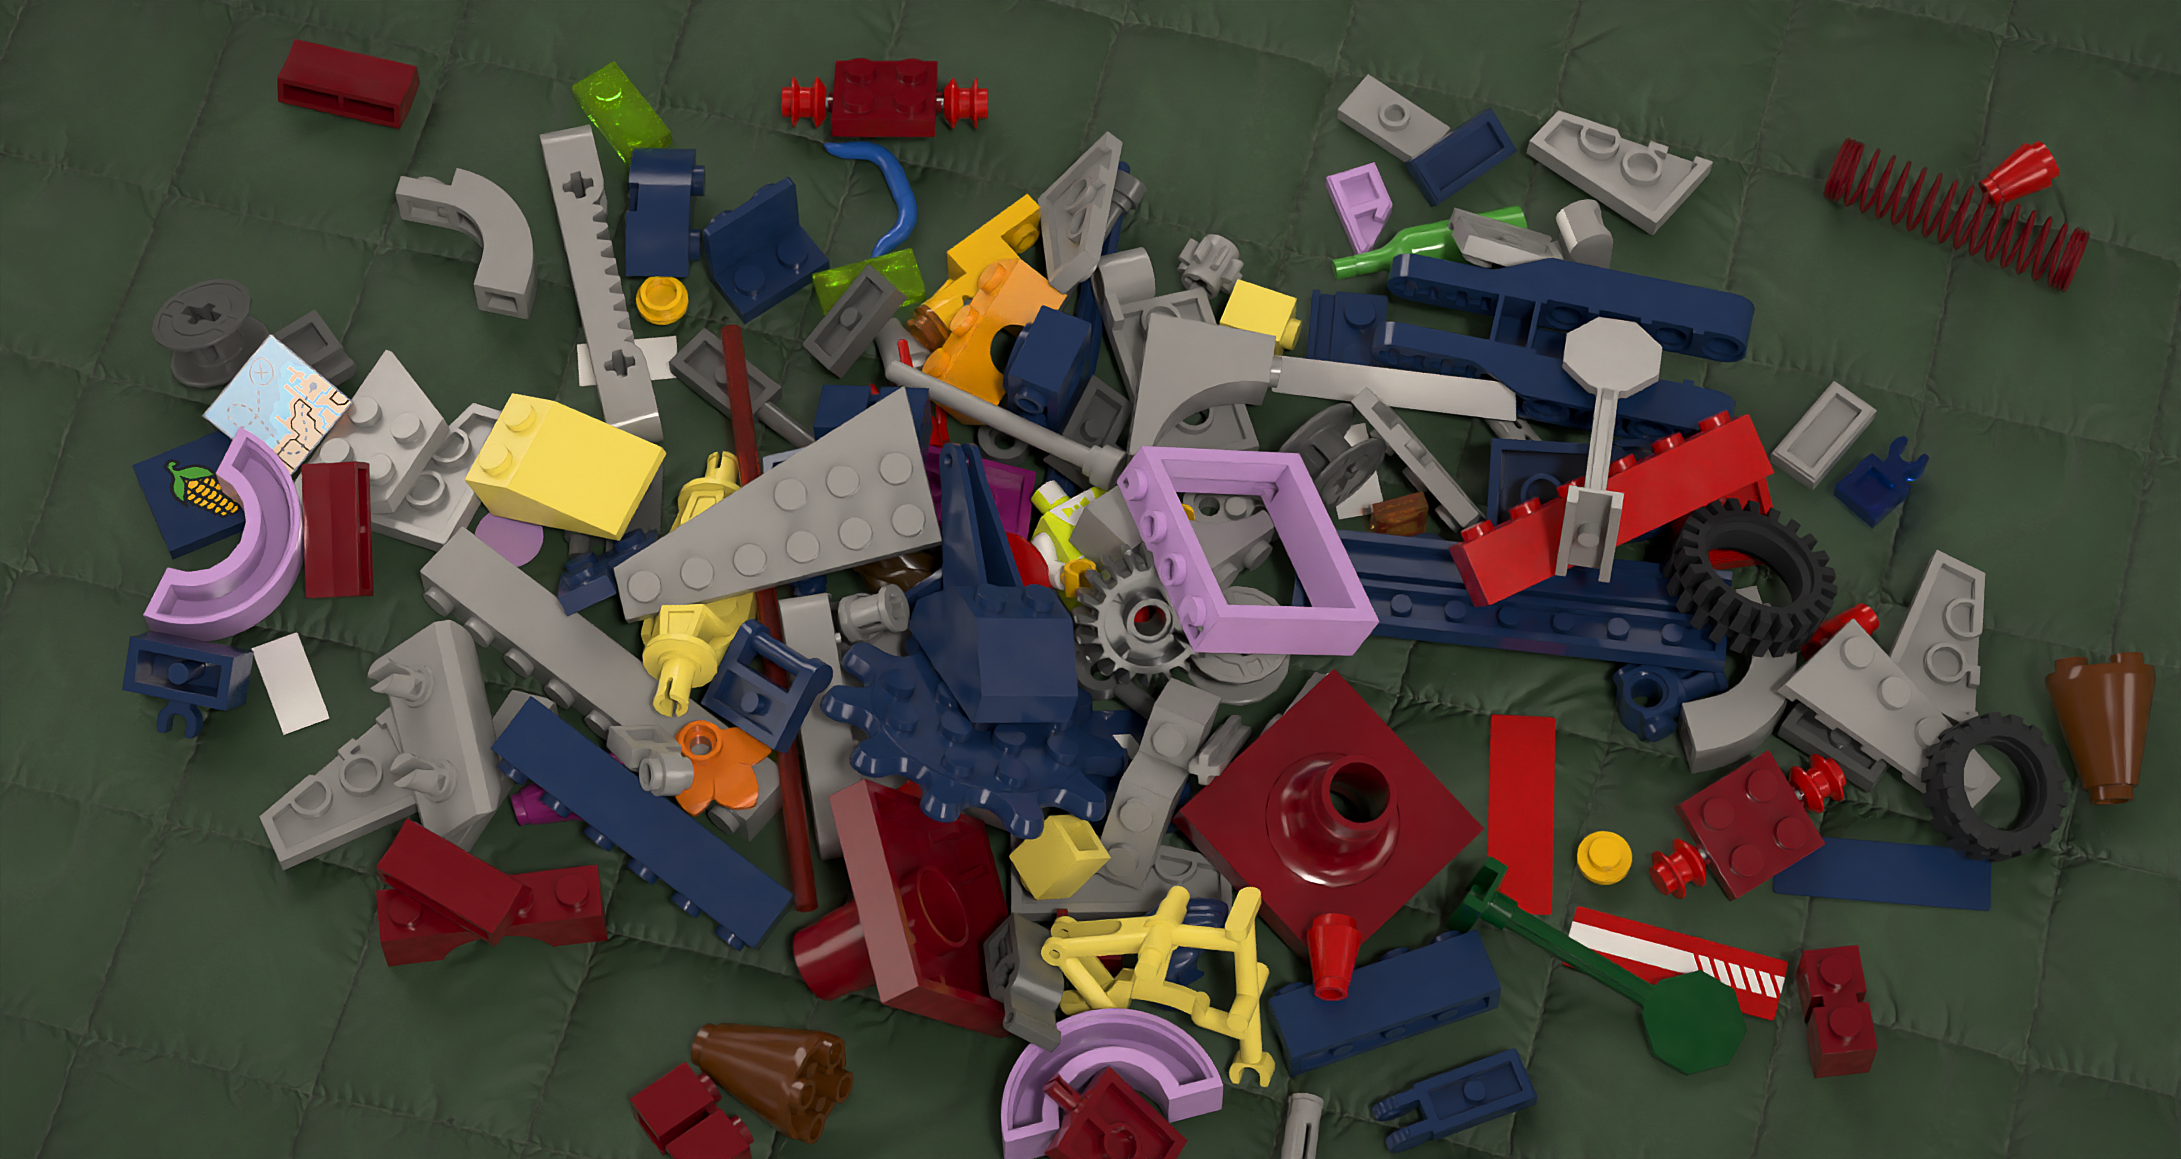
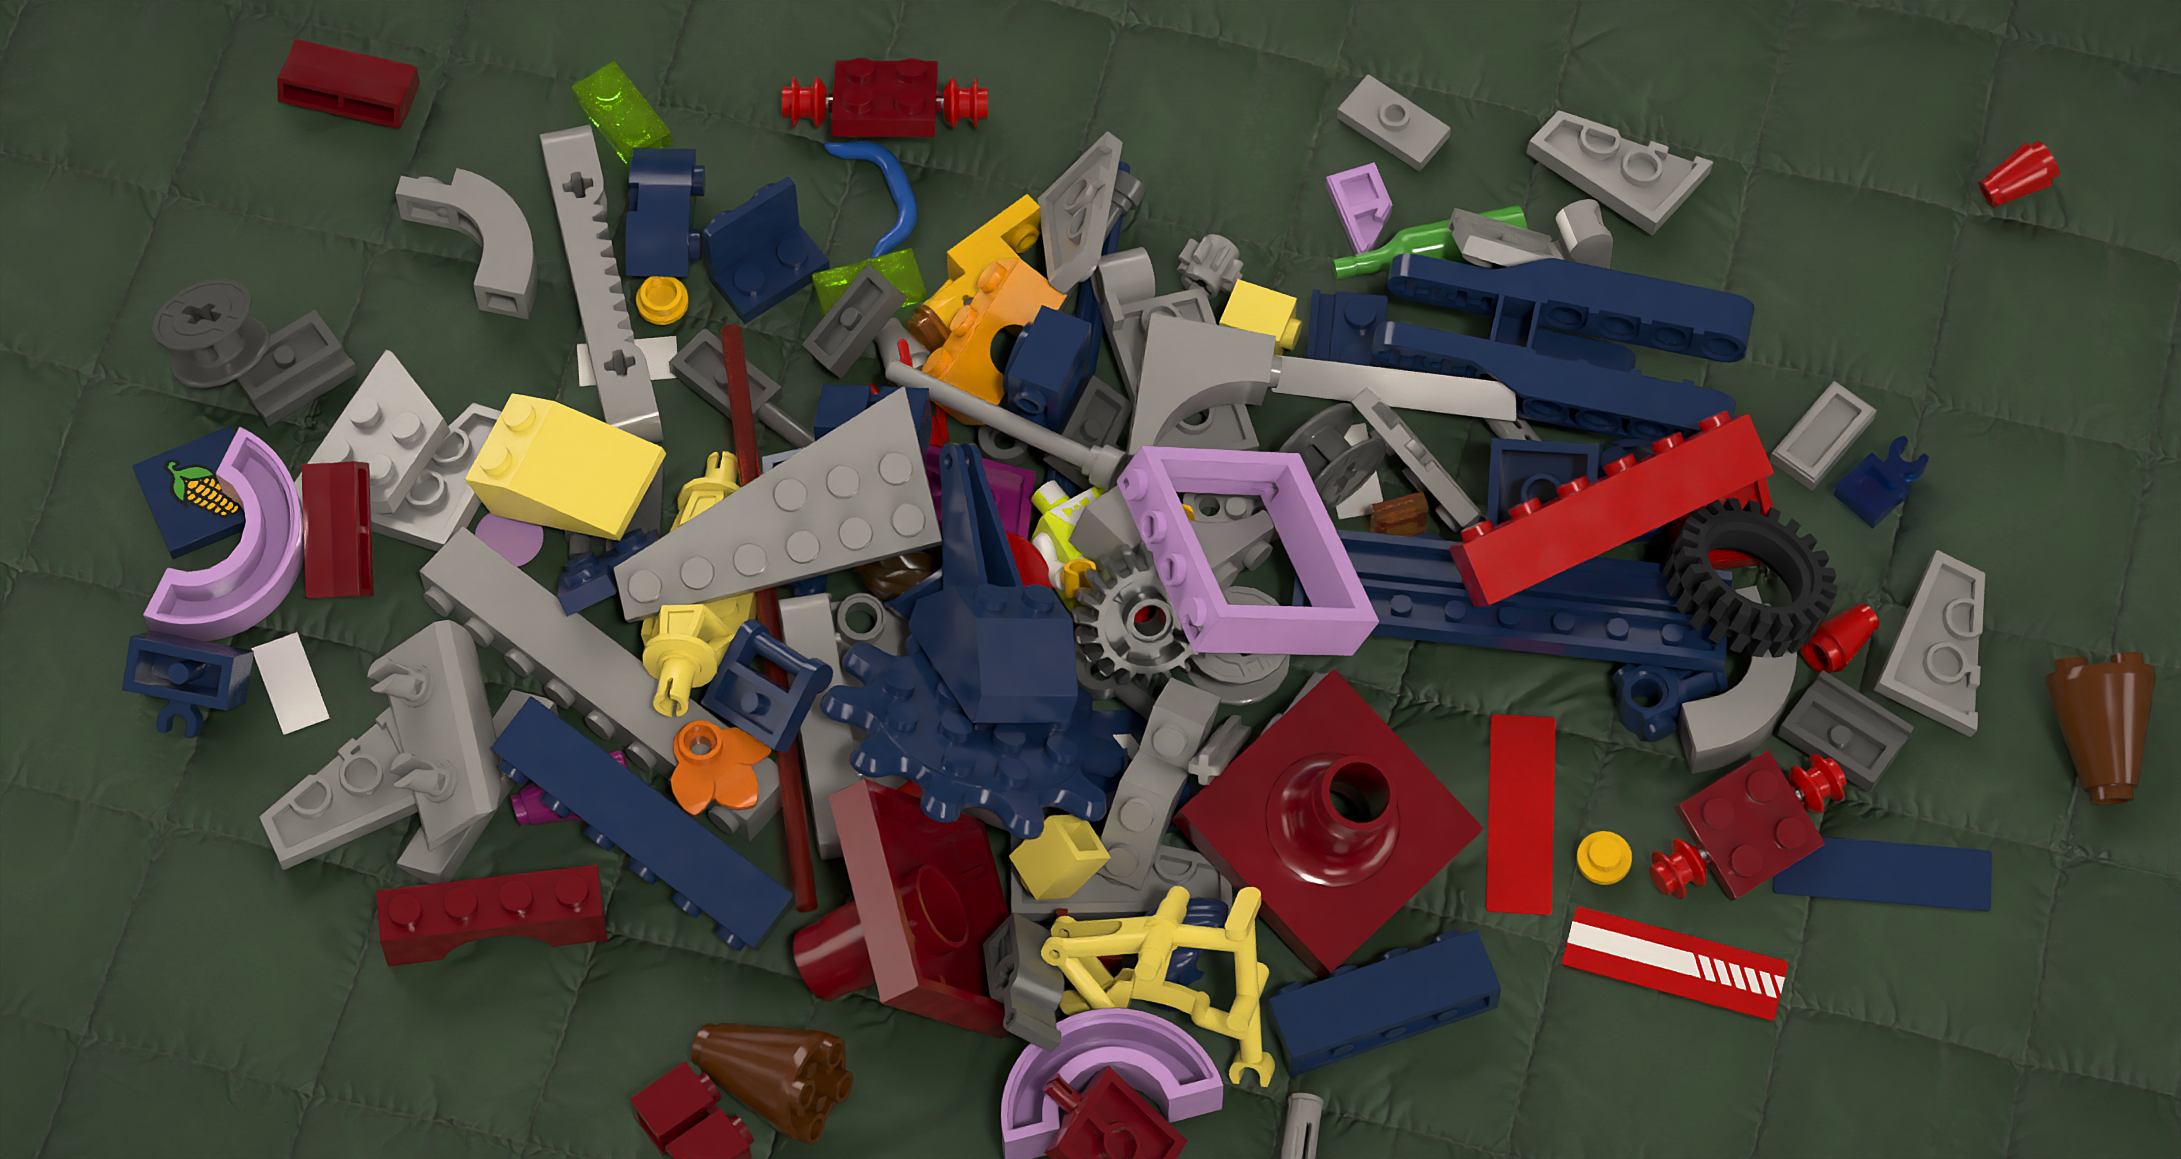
tile [202,334,353,476] -> none
dark red piece [376,818,532,947] -> none
light grey plate [606,725,694,796] -> none
light grey bush [838,584,910,643] -> none
red cone [1306,913,1362,1001] -> none
dark blue hinge [1372,1048,1538,1153] -> none
dark blue tile [1404,107,1517,207] -> none
dark green piece [1445,856,1747,1076] -> none
light grey piece [1555,317,1662,583] -> none
light grey wing [1777,618,2001,808] -> none
dark red piece [1795,945,1878,1078] -> none
dark red piece [1823,137,2090,293] -> none
black tyre [1921,712,2068,863] -> none

